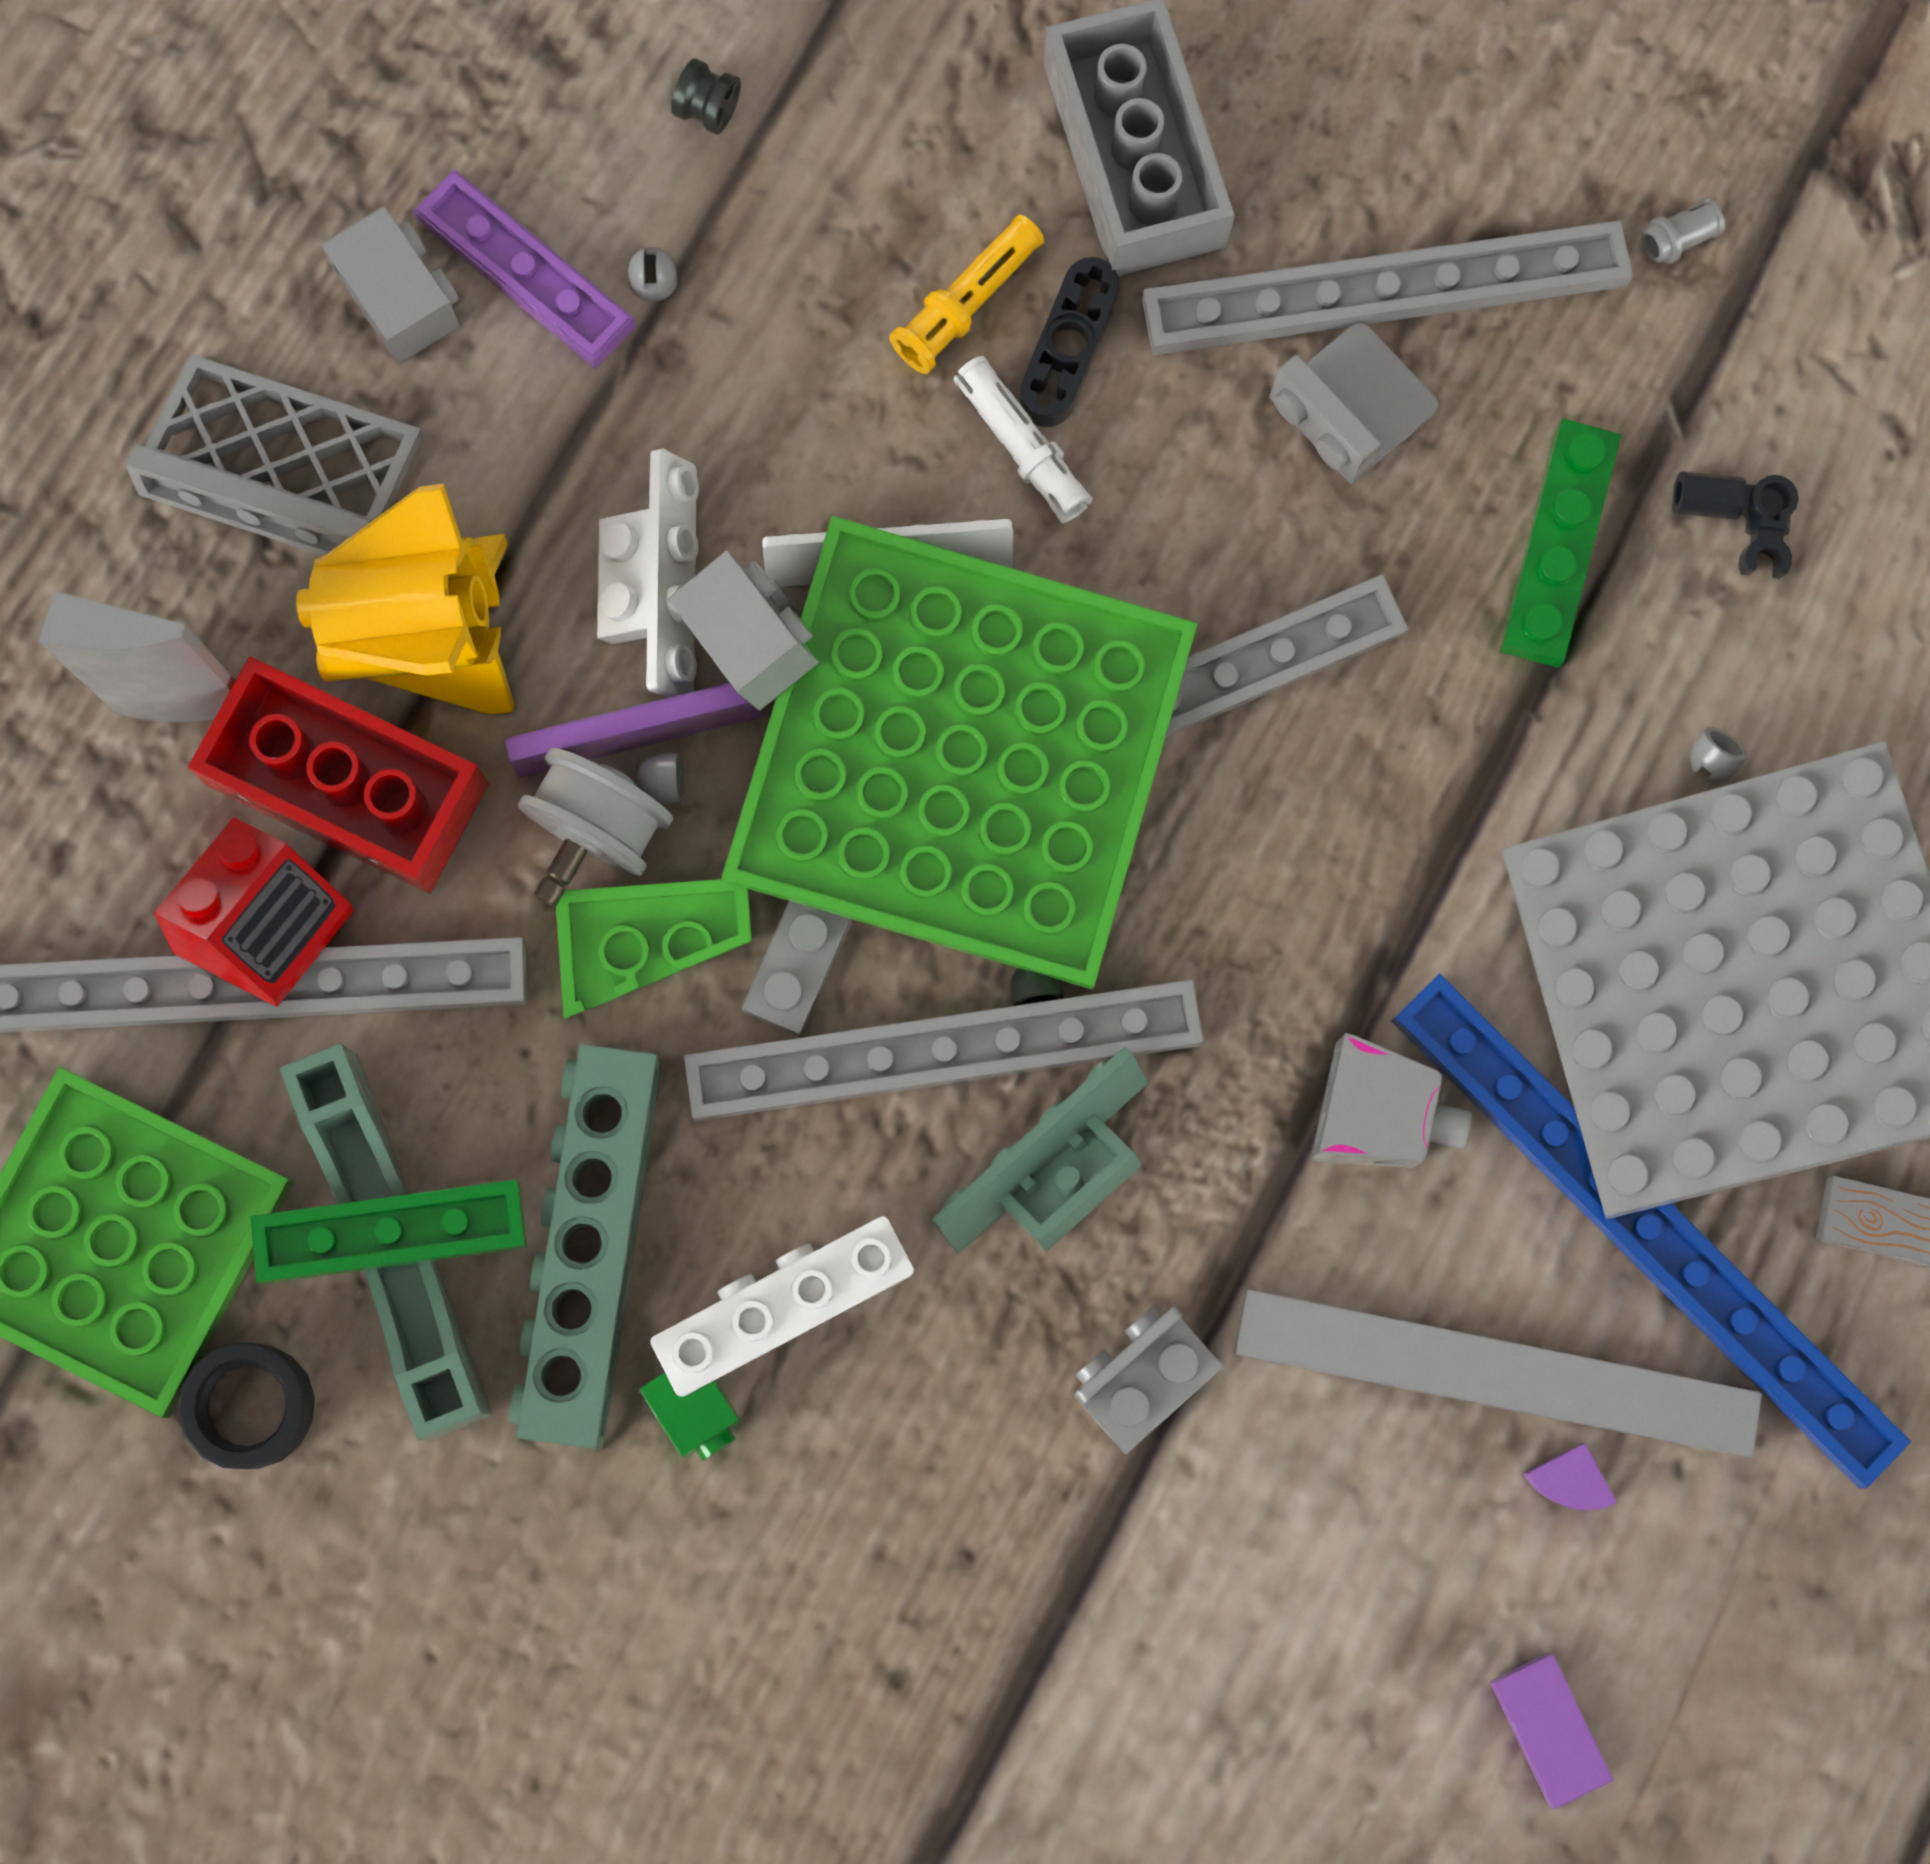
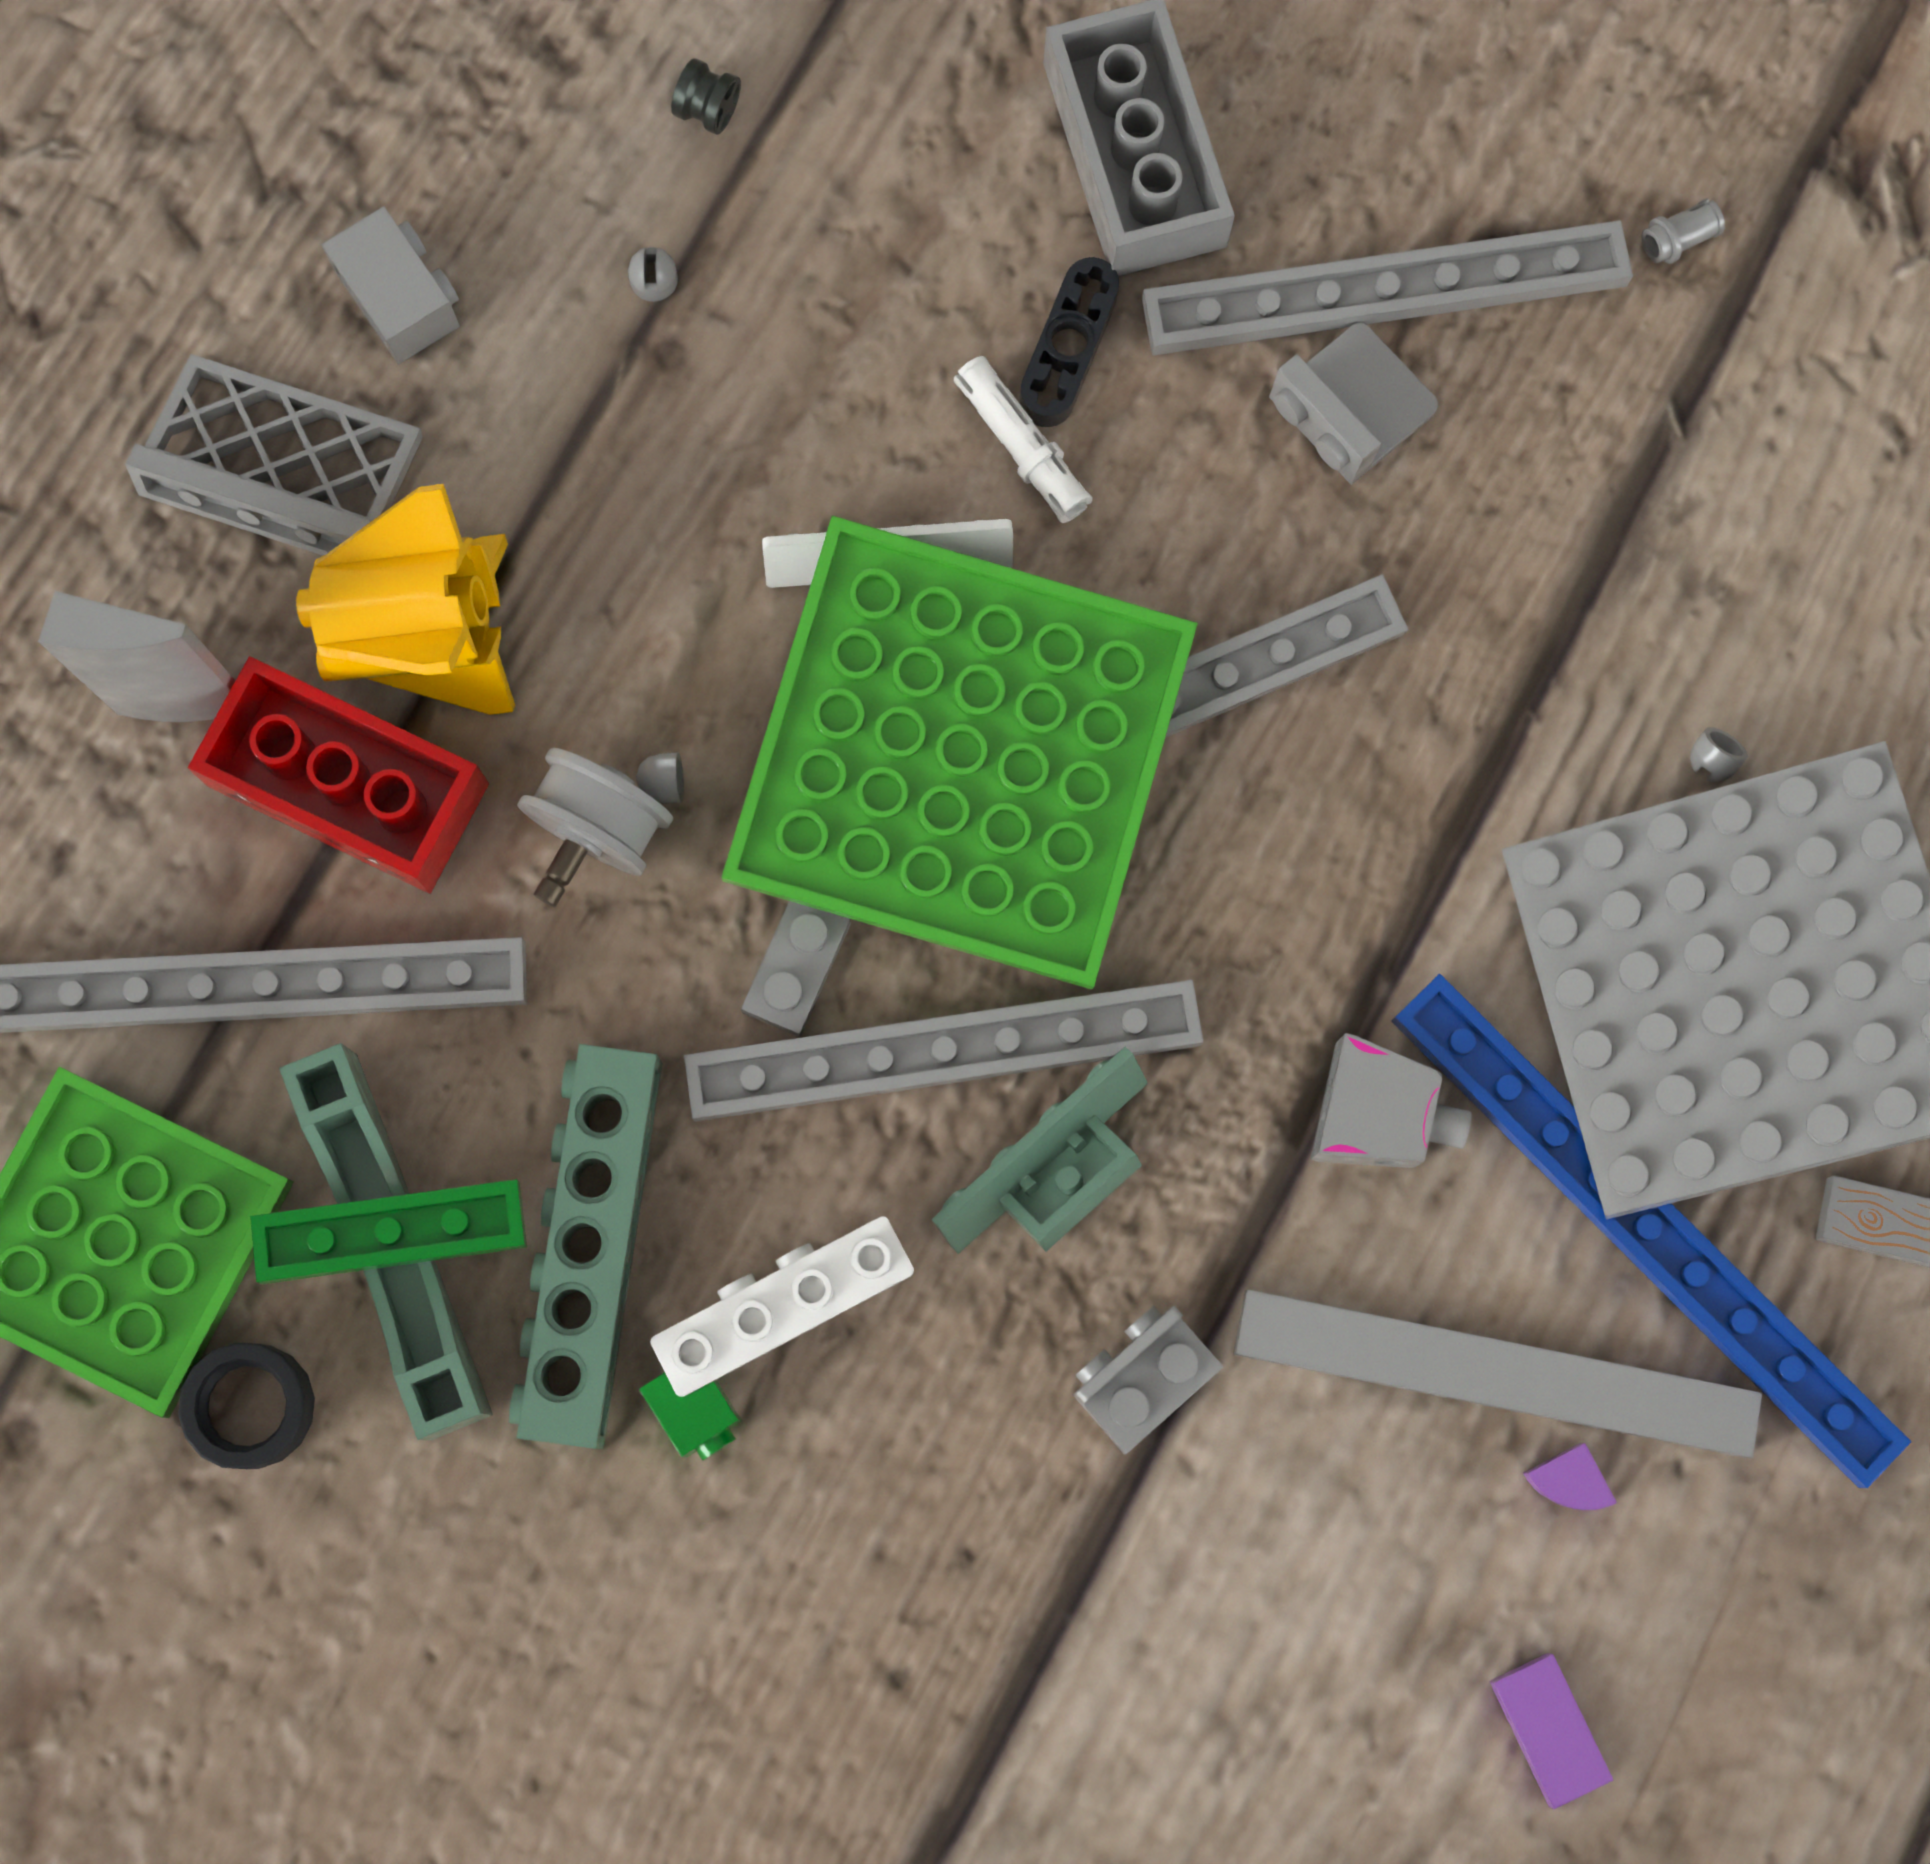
red slope [153,817,354,1007] -> none
medium lavender tile [413,169,636,370] -> none
medium lavender tile [505,683,762,777] -> none
bright green wing [556,879,753,1019] -> none
white bracket [597,448,699,698] -> none
light grey brick [668,550,819,711] -> none
yellow pin [889,214,1045,374] -> none
pearl dark grey hinge [1011,968,1064,1006] -> none
green plate [1499,418,1622,668] -> none
black bar [1672,471,1799,579] -> none

